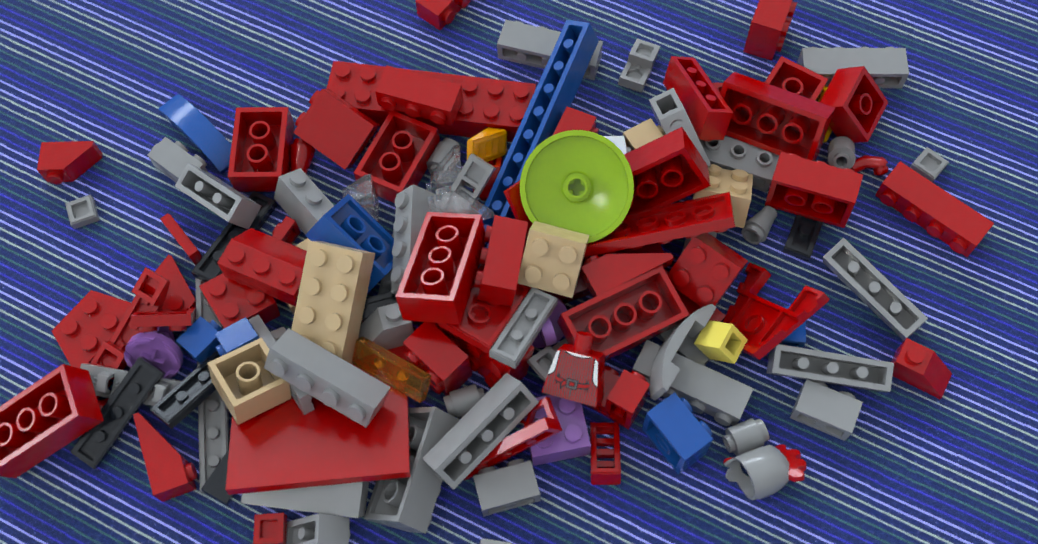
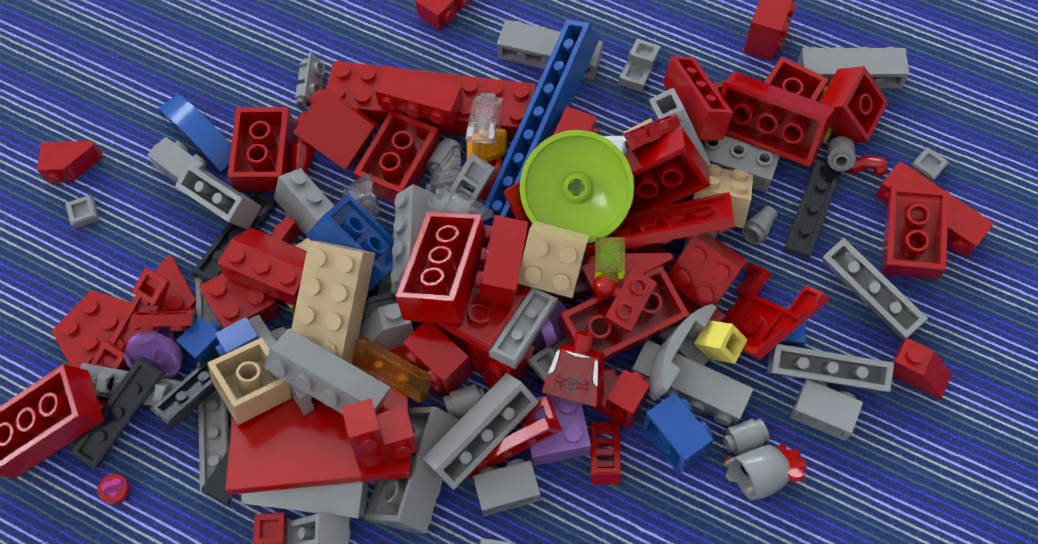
red slope [133,412,198,502] -> none
red tile [160,213,203,266] -> none
red brick [764,152,863,228] -> none
none -> red tile [98,474,130,505]
none -> light grey hinge [294,52,325,107]
none -> red brick [341,398,418,469]
none -> clear slope [466,93,503,144]
none -> red plate [593,268,657,333]
none -> clear neon green brick [594,237,625,282]
none -> red wing [624,113,681,151]
none -> red slope [881,186,949,280]

